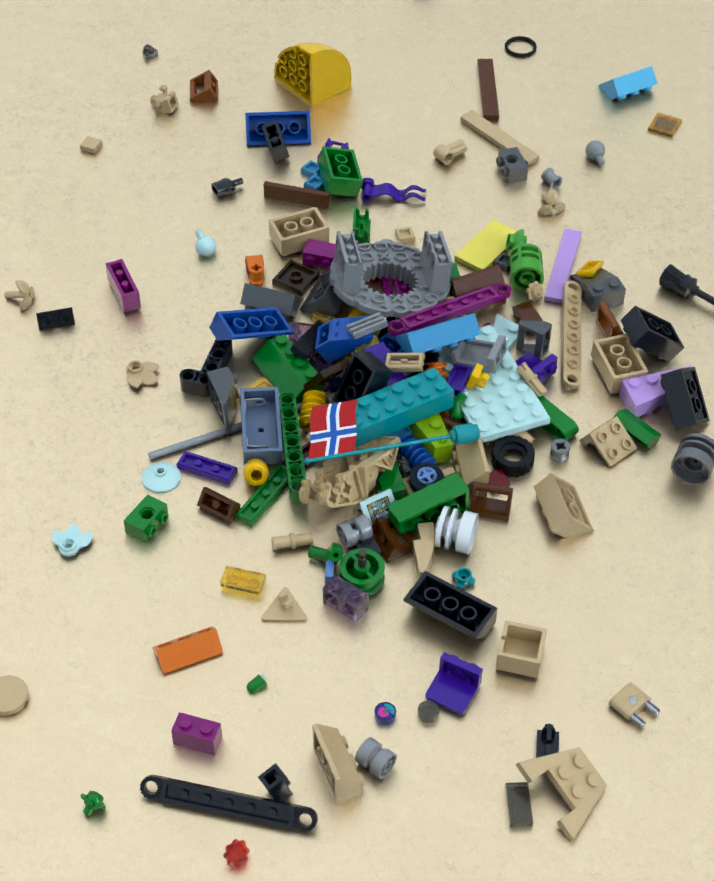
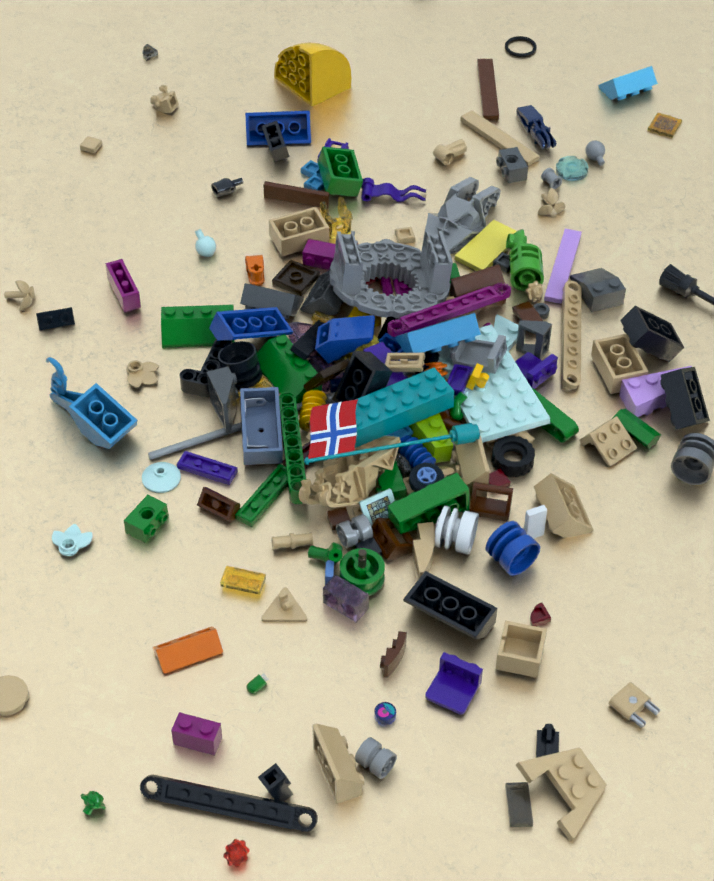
dark orange tile [190,70,218,103] -> none
yellow head [243,458,269,486] -> none
light grey tile [346,312,388,339] -> none
green hinge [353,207,371,244] -> none
clear smoke tile [418,700,440,723] -> none
teal plate [452,567,475,588] -> none
tan axle [516,362,547,397] -> none
flat silver wheel [550,439,570,463] -> none
yellow tile [576,260,604,277] -> none
dark orange tile [596,302,624,338] -> none
none -> dark azure slope [46,357,138,449]
none -> green slope [161,305,235,348]
none -> black wheel [218,341,262,390]
none -> clear yellow piece [320,197,353,239]
none -> reddish brown tile [327,507,351,530]
none -> reddish brown slope [380,631,407,678]
none -> light grey connector [425,177,501,254]
none -> blue wheel [485,521,540,576]
none -> dark blue arm [516,105,557,150]
none -> white tile [524,505,547,539]
none -> dark red tile [530,602,551,627]
none -> dark grey tile [533,303,550,320]
none -> clear light blue tile [555,156,589,181]

